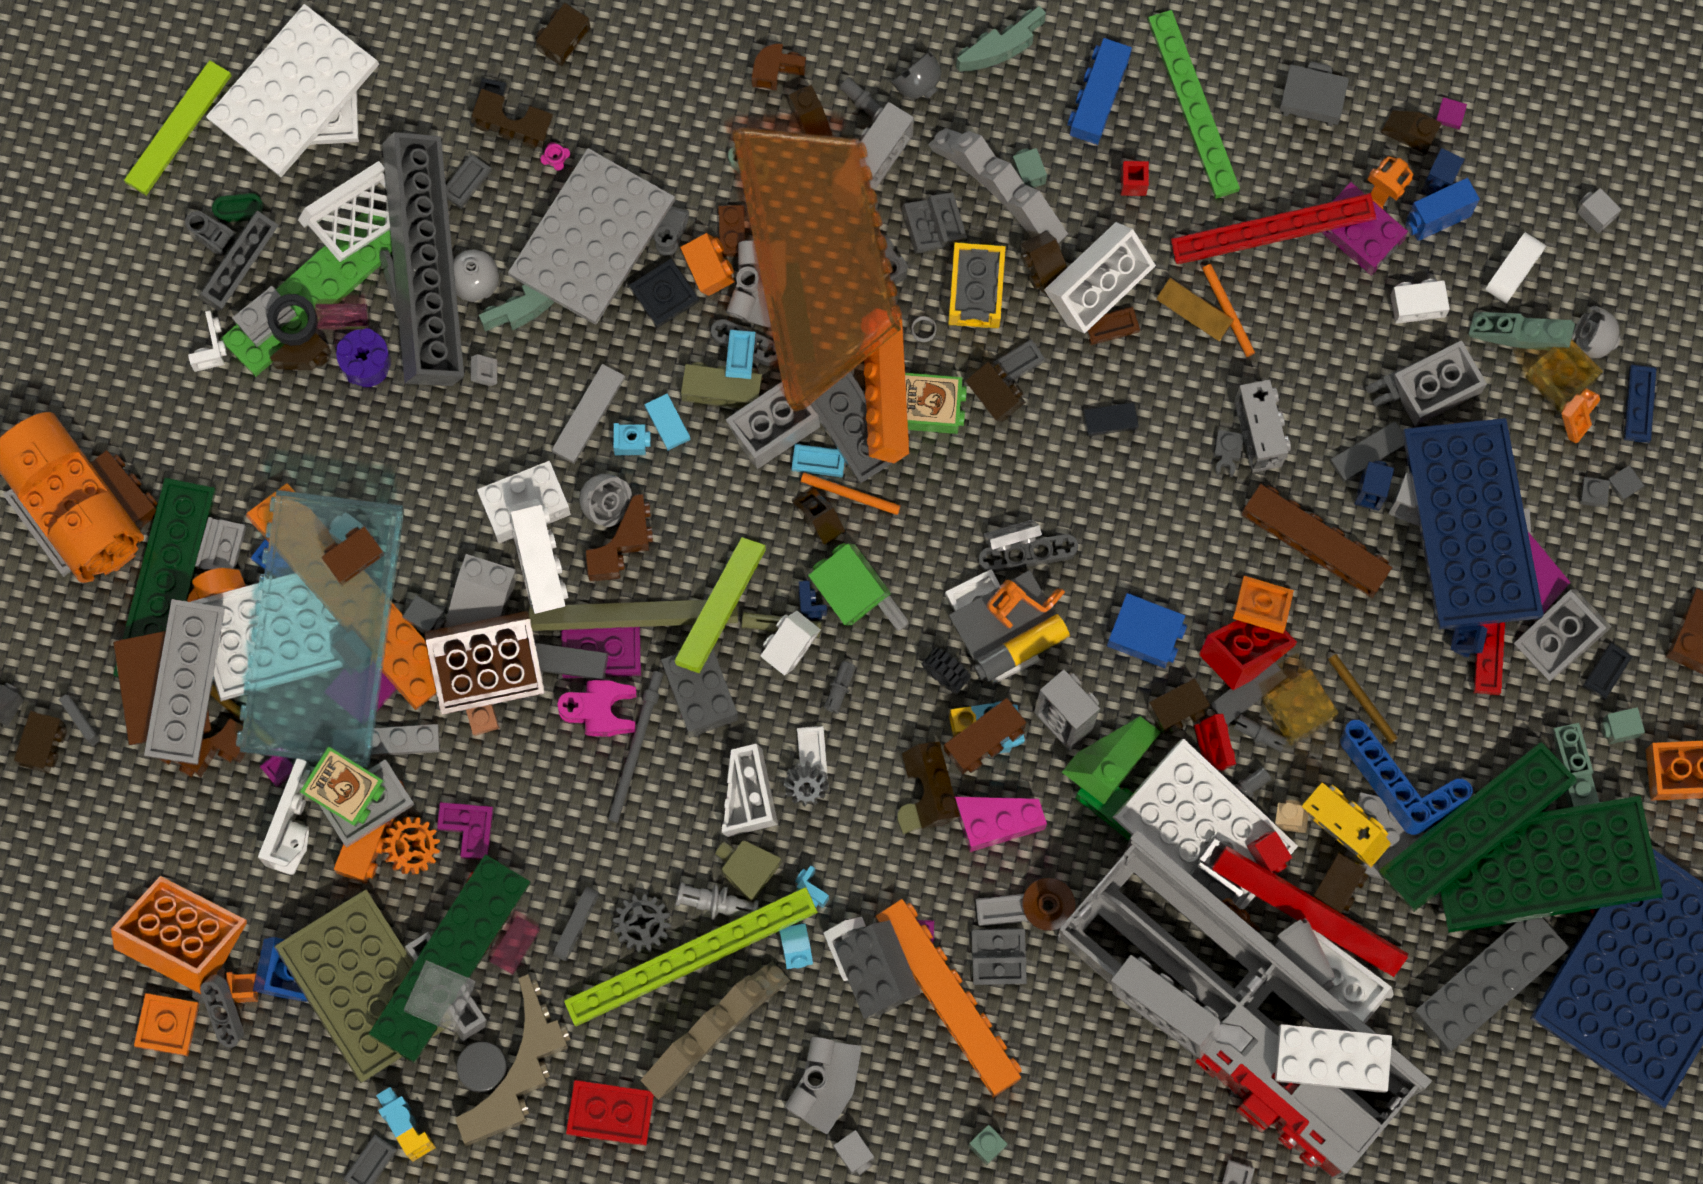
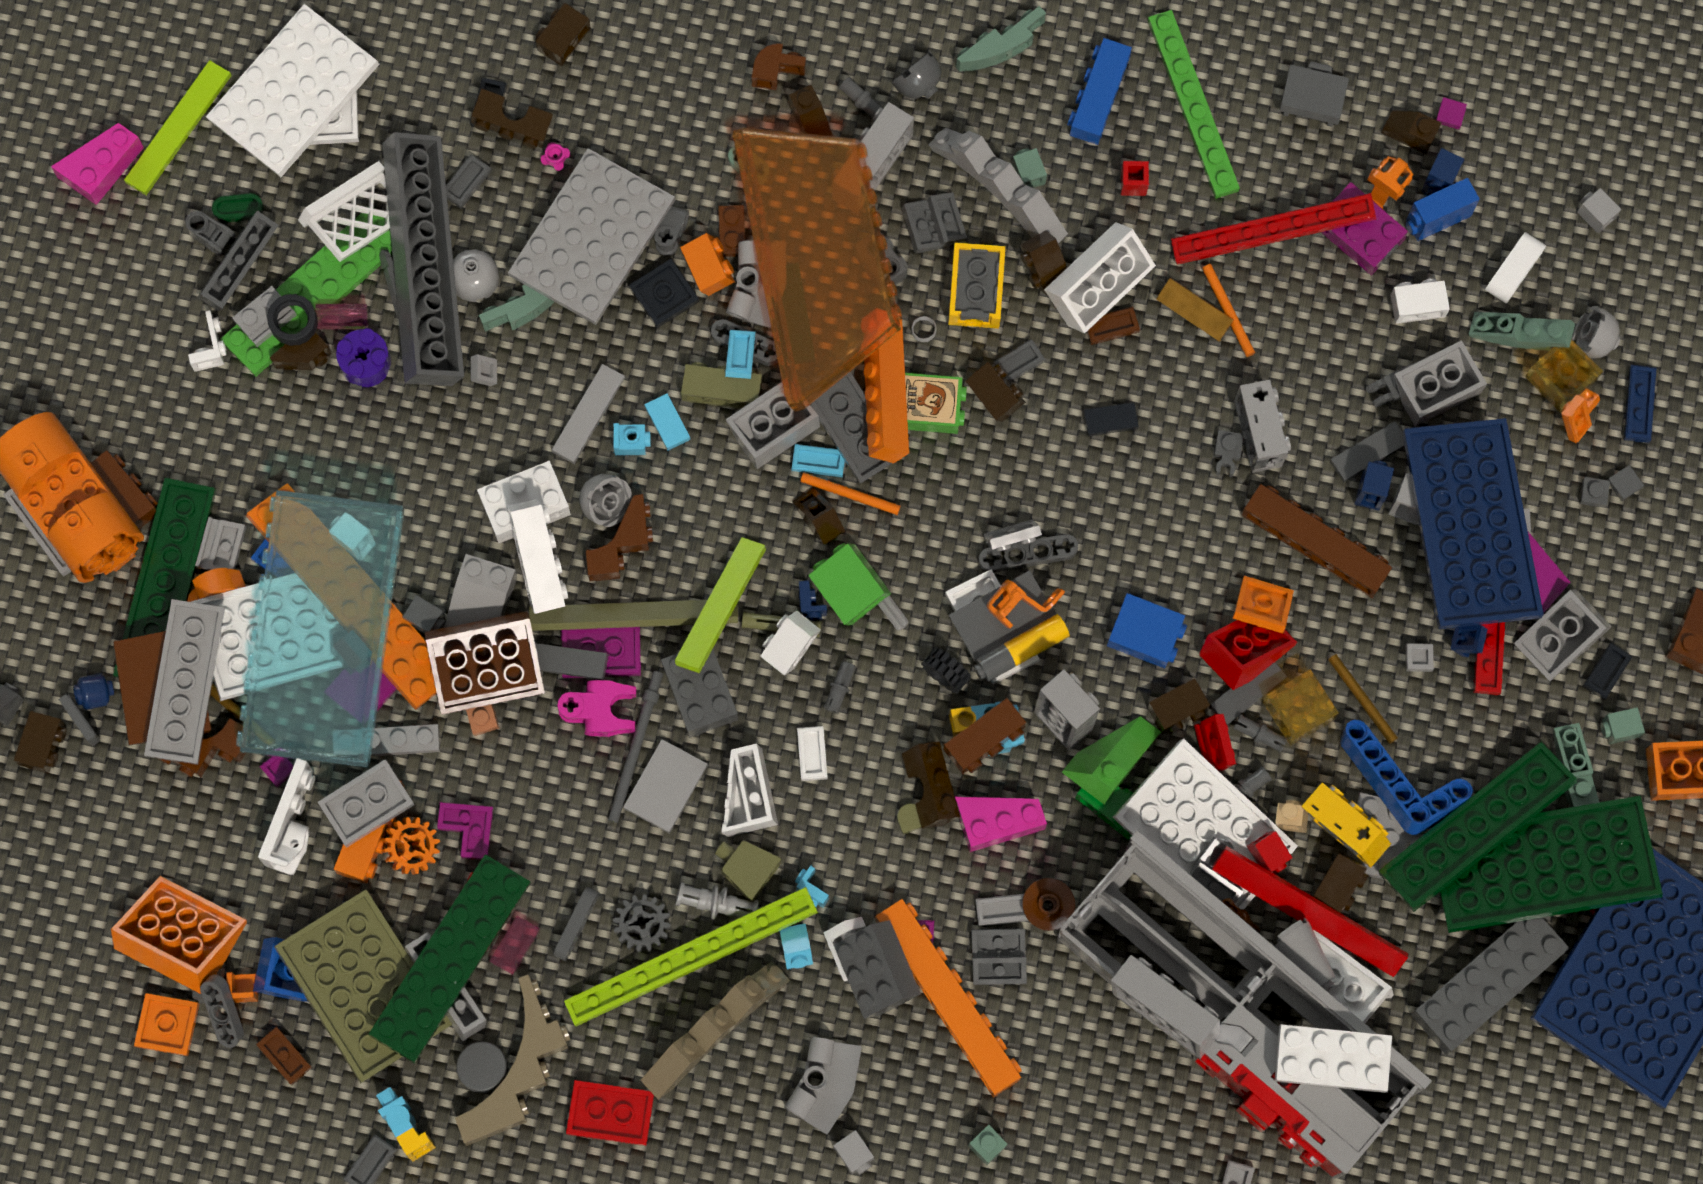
brick [300,746,386,827] -> none
reddish brown brick [321,526,385,586] -> none
clear plate [404,960,476,1032] -> none
dark grey gear [784,760,829,807] -> none
none -> dark pink wedge [51,123,144,205]
none -> dark blue head [73,673,114,710]
none -> reddish brown plate [256,1027,312,1086]
none -> light grey tile [623,740,708,834]
none -> light grey plate [1405,644,1434,672]

